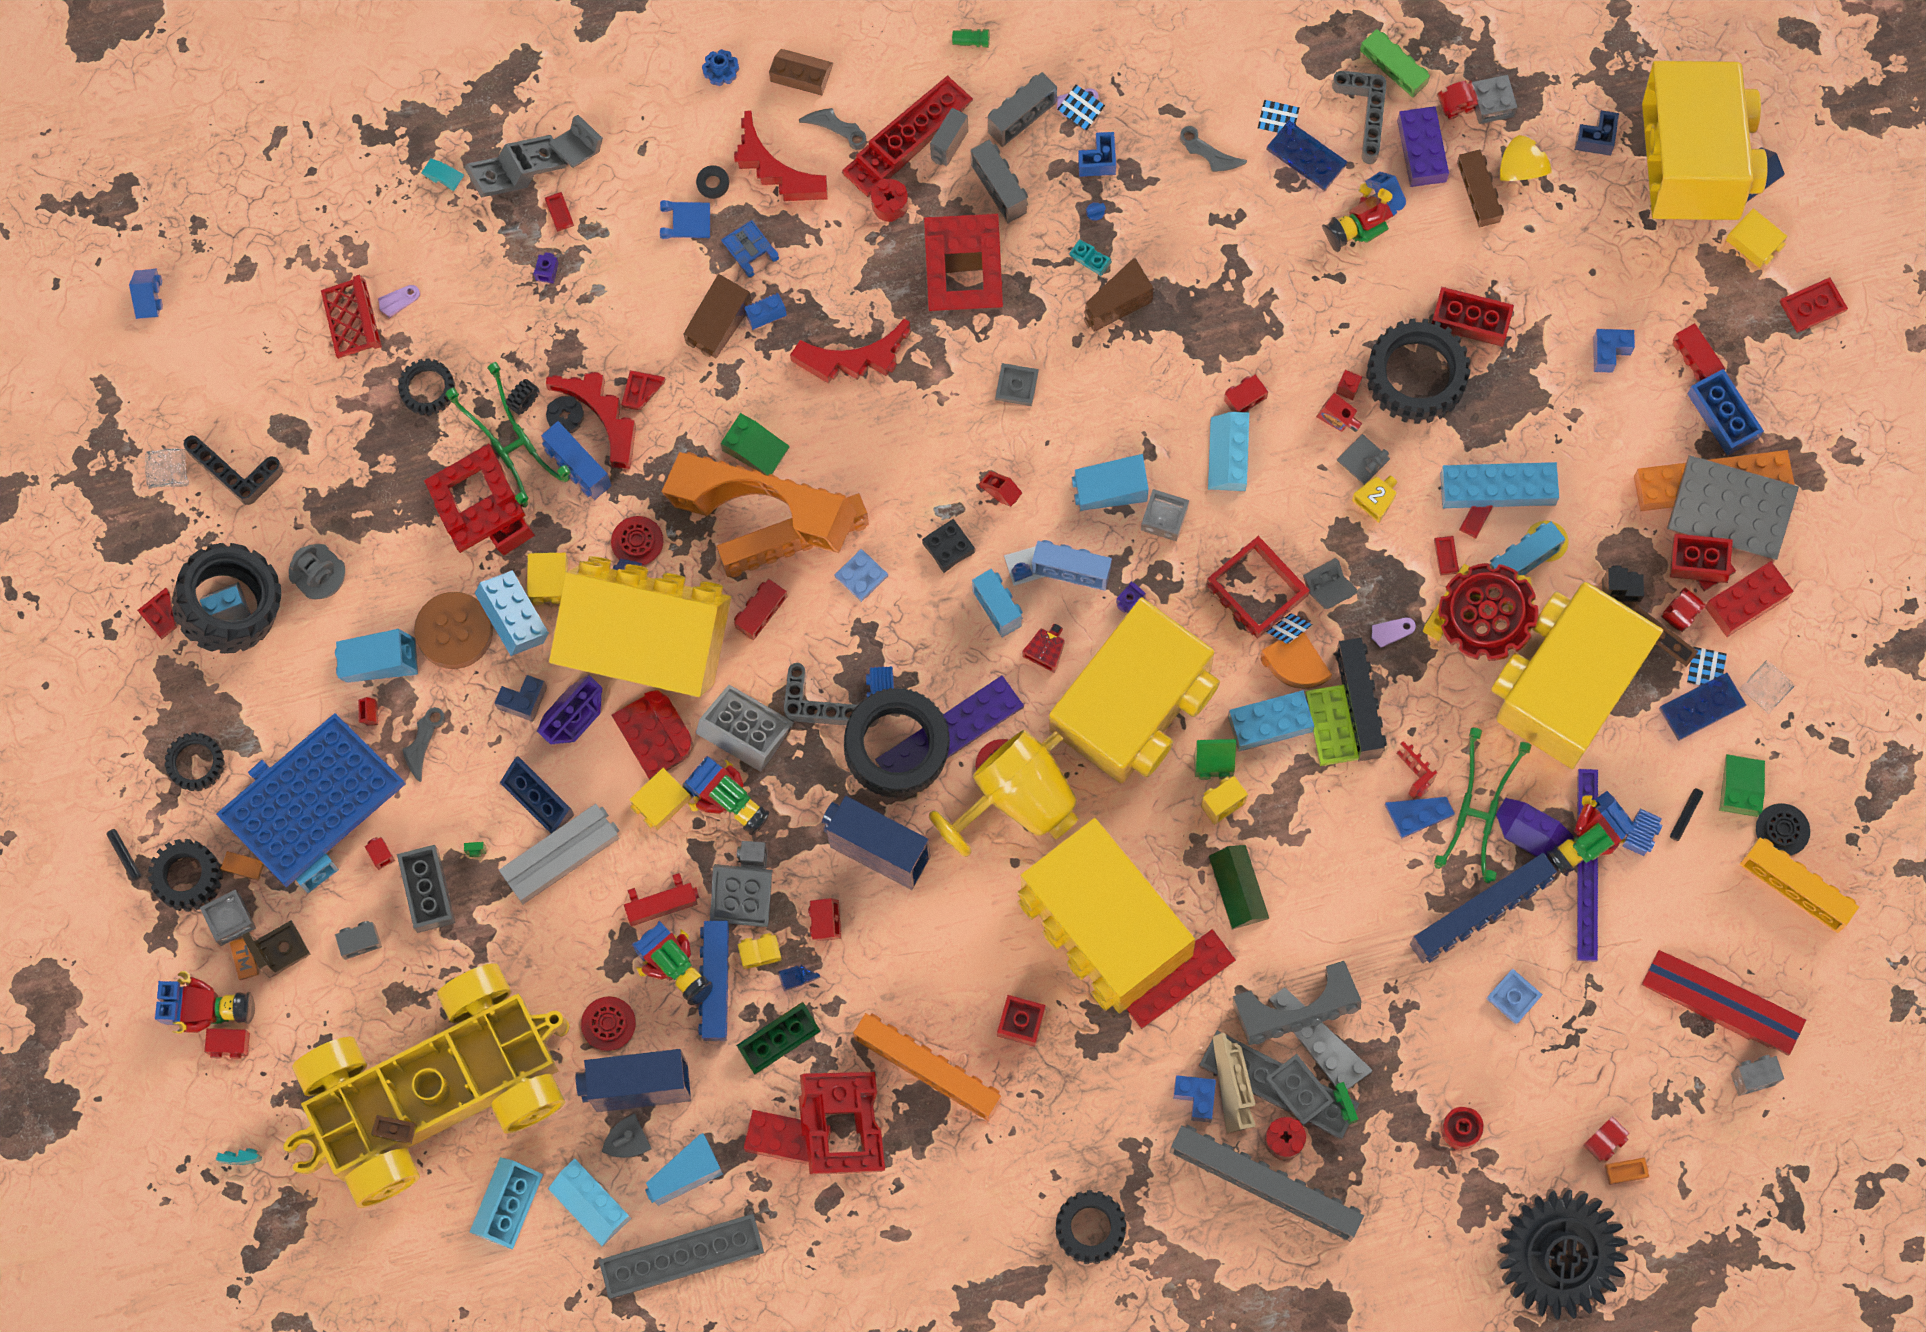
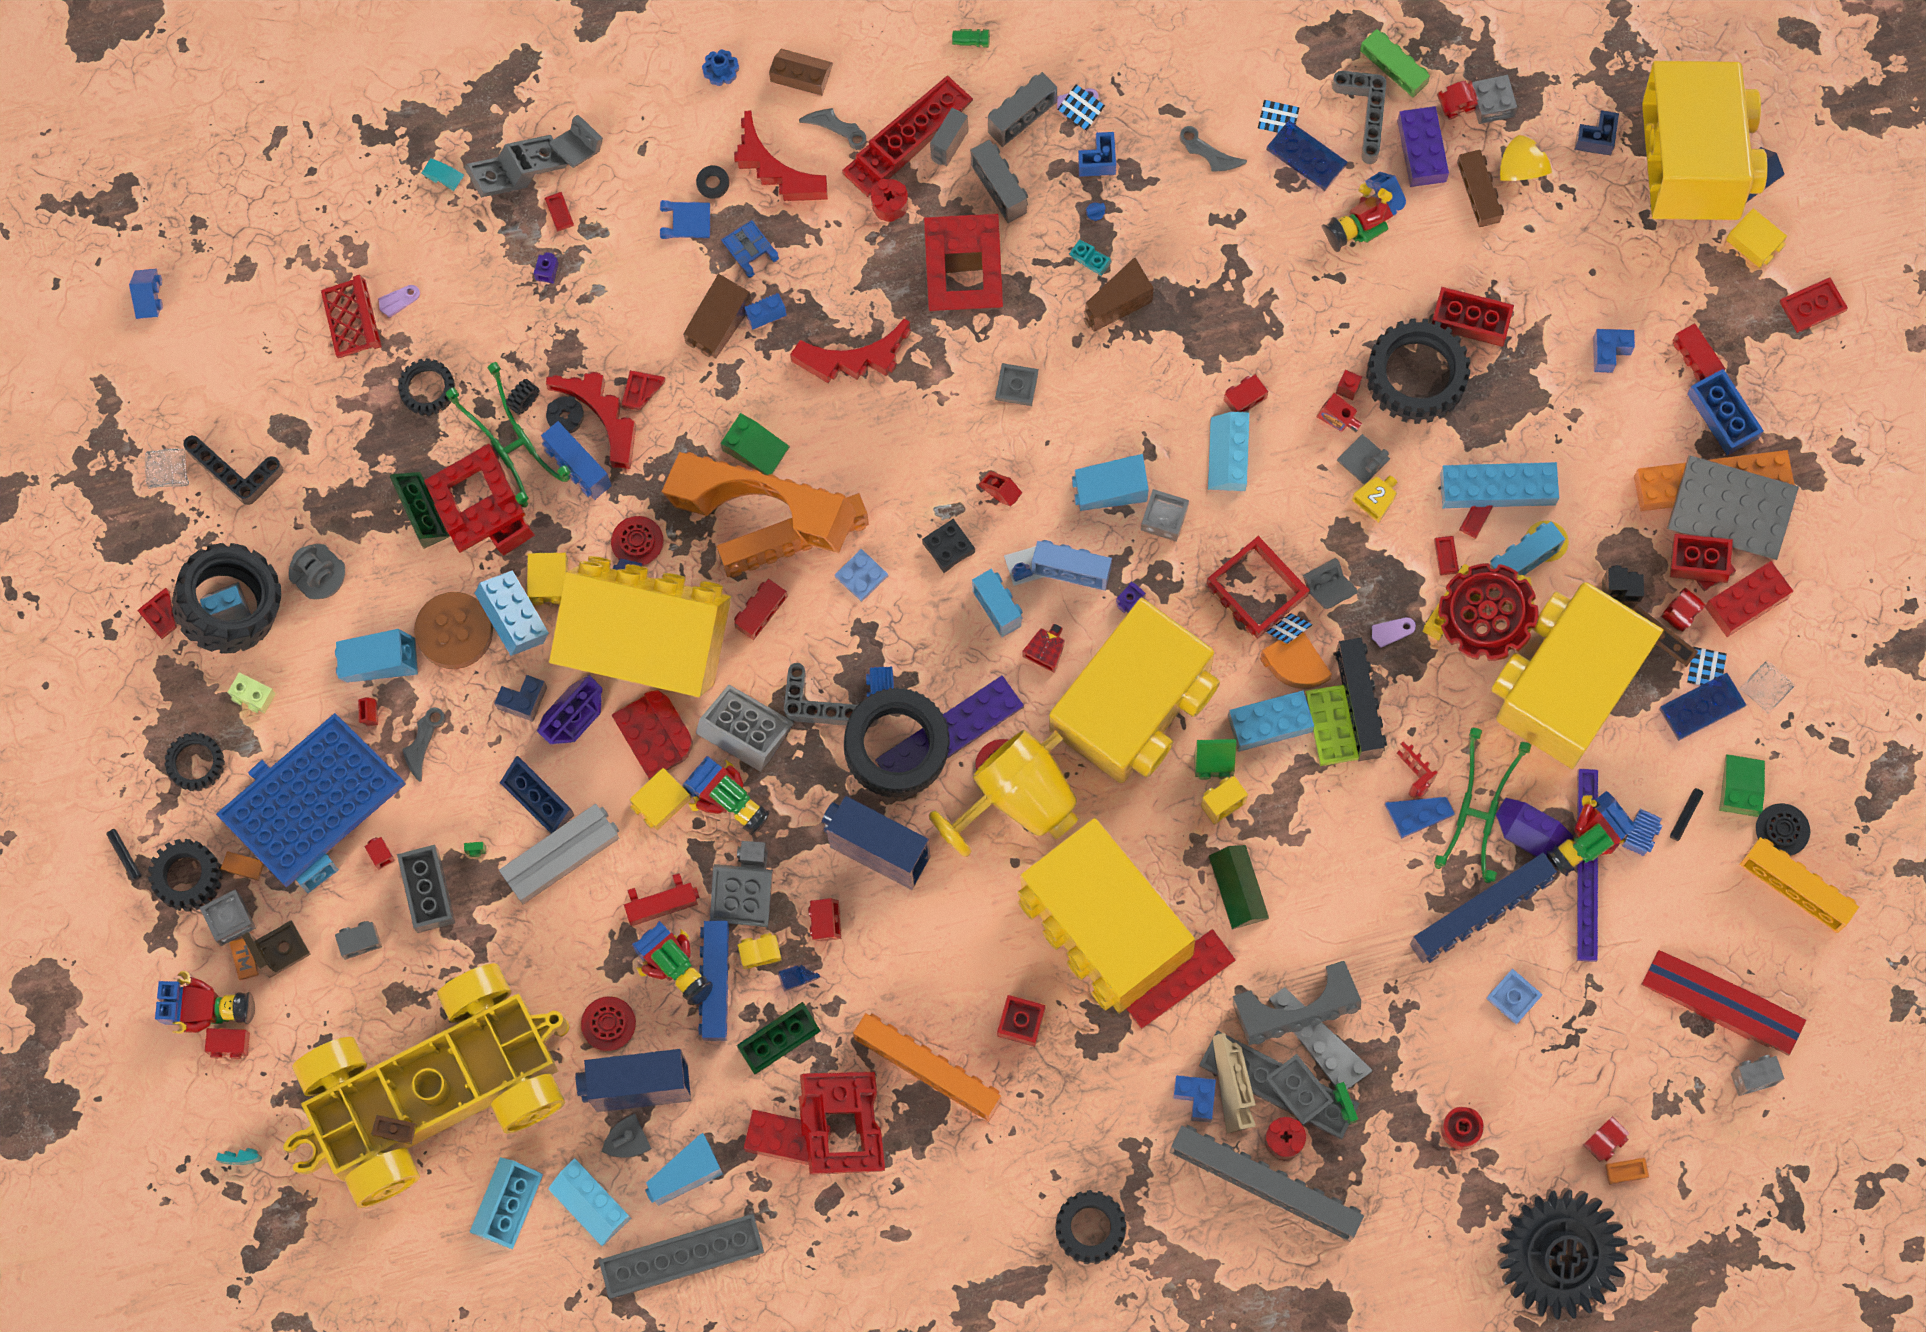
none -> yellowish green brick [228,672,276,714]
none -> dark green slope [390,472,450,549]

